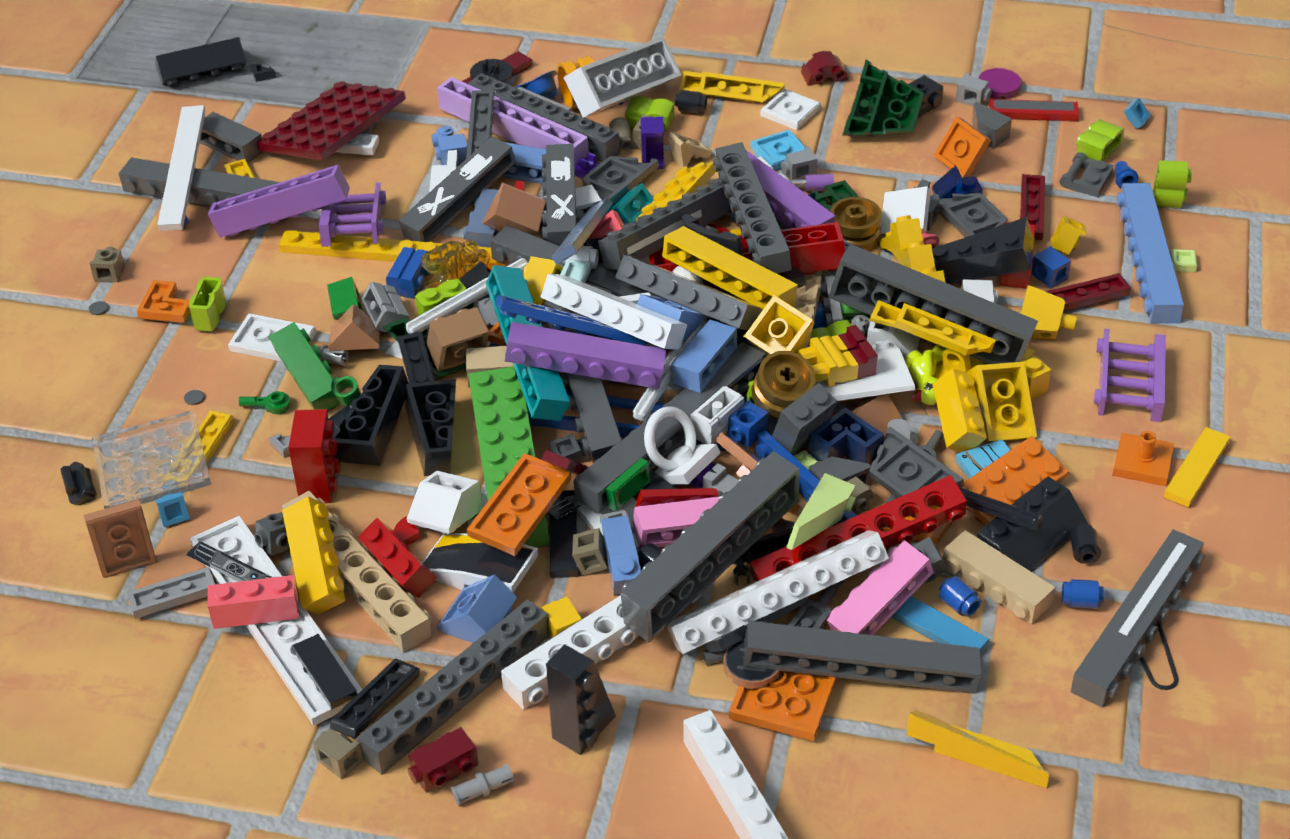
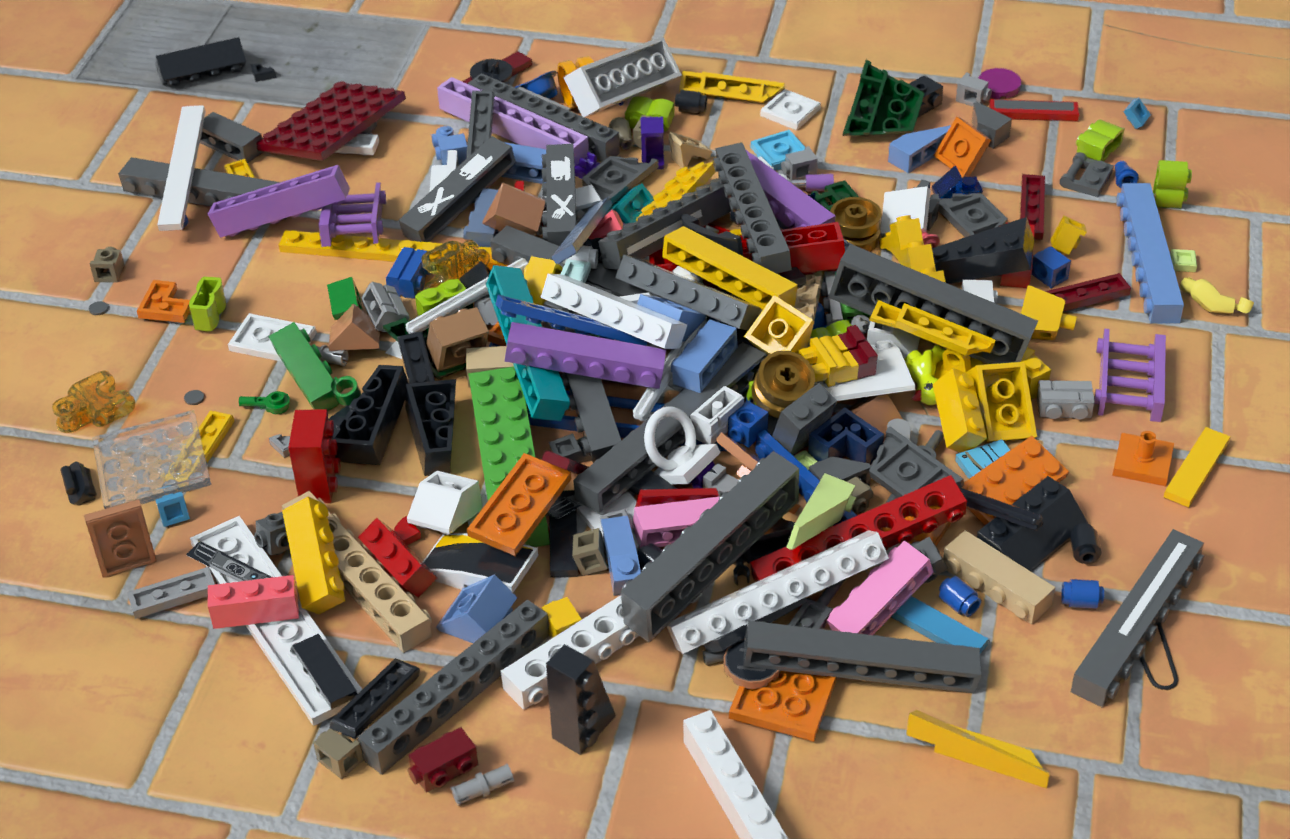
green tile [606,458,650,512] -> none
dark red cylinder [801,51,849,86] -> none
none -> clear yellow piece [52,370,135,433]
none -> medium blue slope [888,125,951,173]
none -> light grey brick [1037,380,1094,419]
none -> light yellow arm [1180,277,1254,314]

